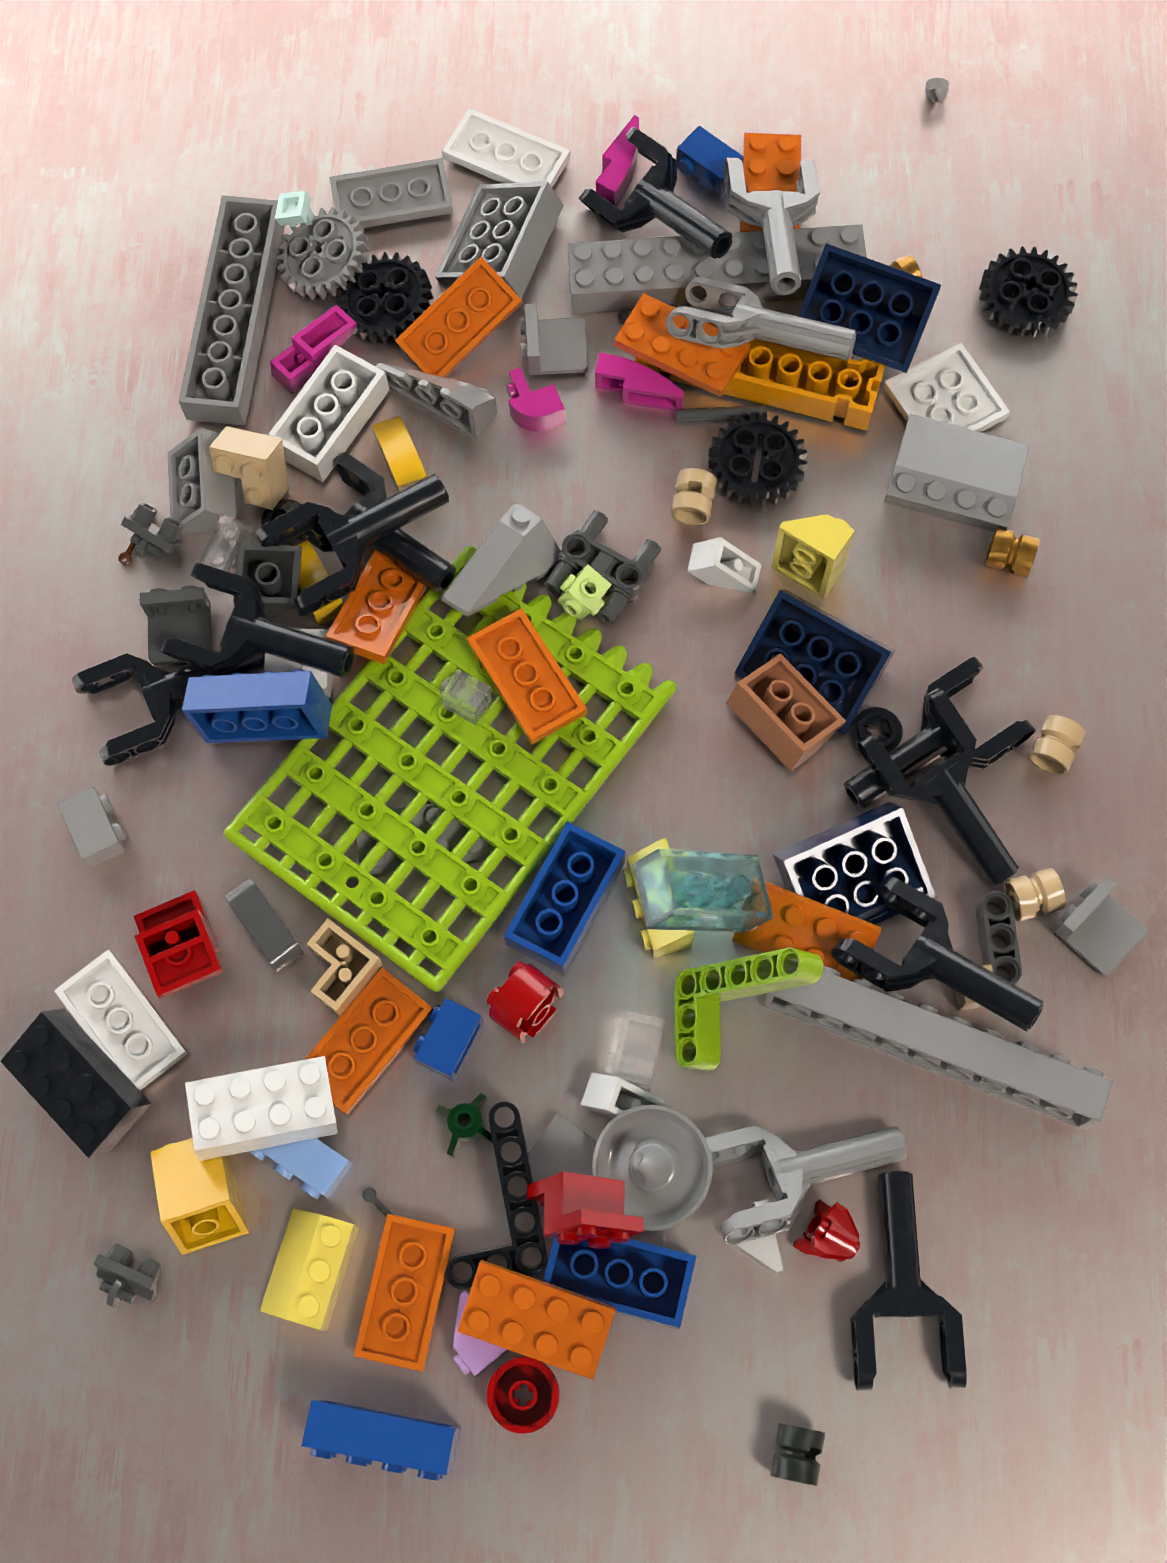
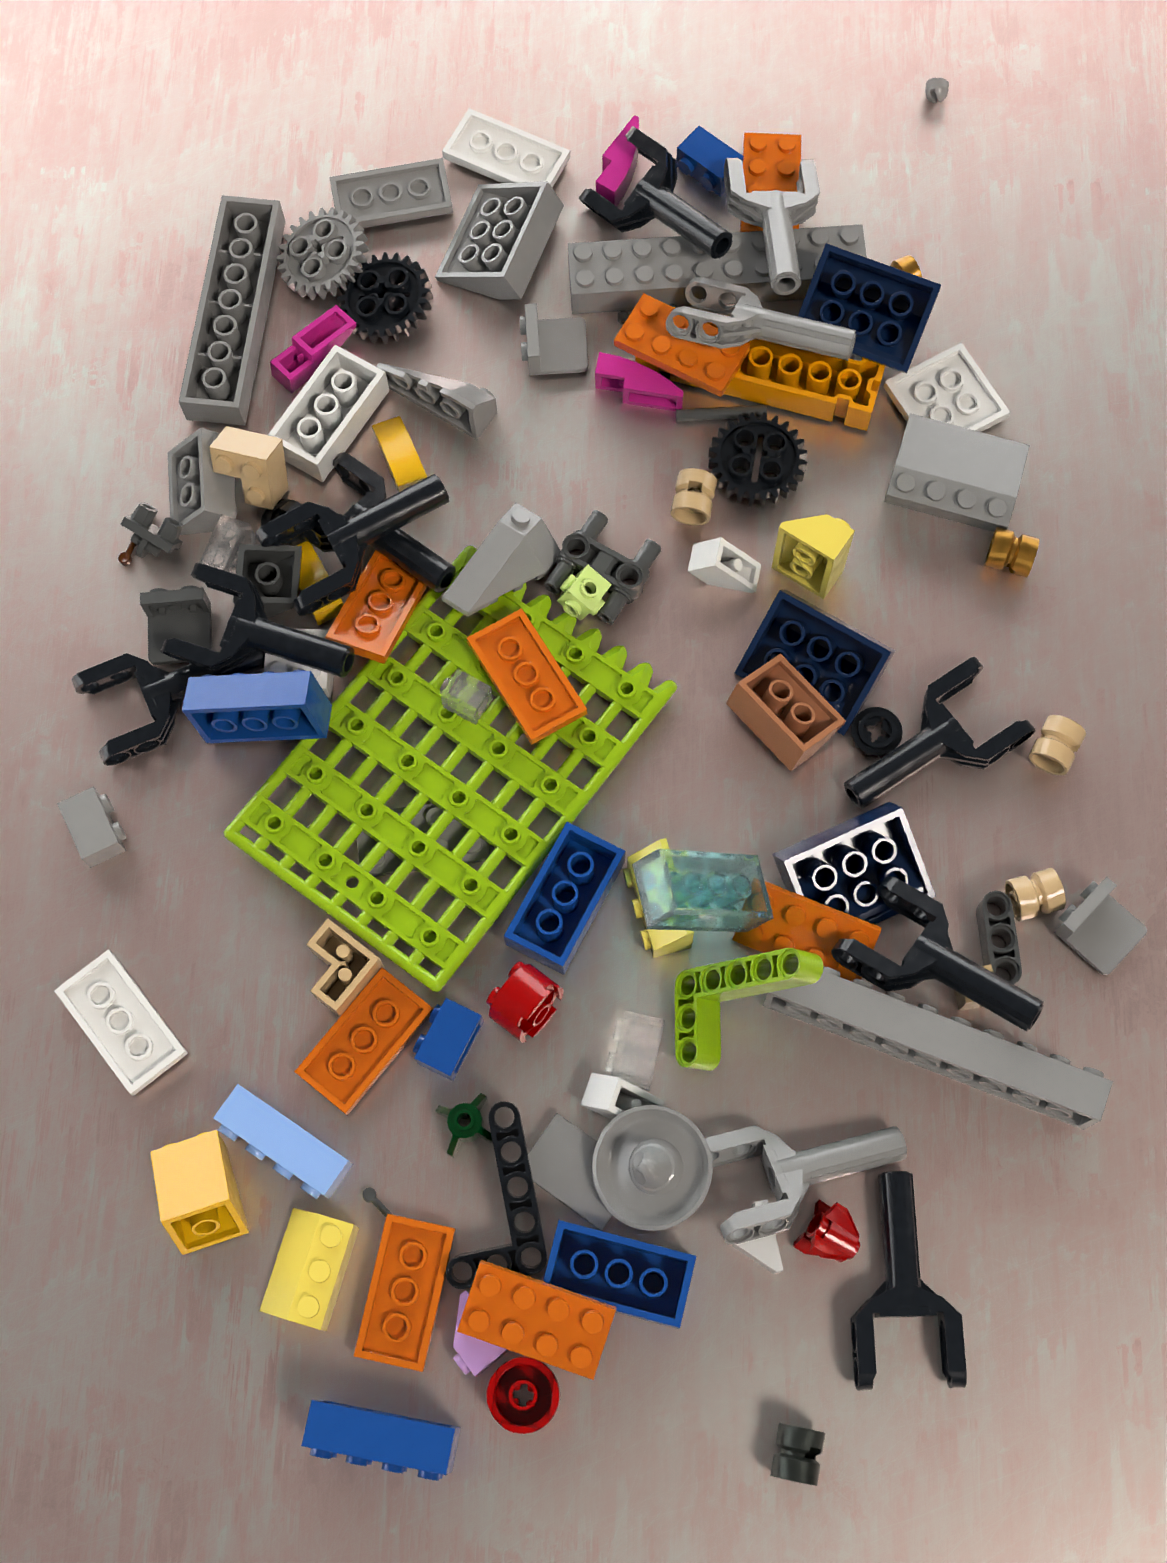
black brick [0,1009,152,1158] -> none
dark grey hips [94,1243,161,1308] -> none
red bracket [133,890,223,999] -> none
white brick [185,1056,338,1161] -> none
dark grey beam [224,878,304,972] -> none
light aqua tile [275,191,313,227] -> none
orange plate [395,256,523,378] -> none
dark pink brick [506,367,566,432] -> none
red bracket [527,1171,644,1249] -> none
black piece [856,688,1019,886] -> none
black gear [979,246,1078,337] -> none

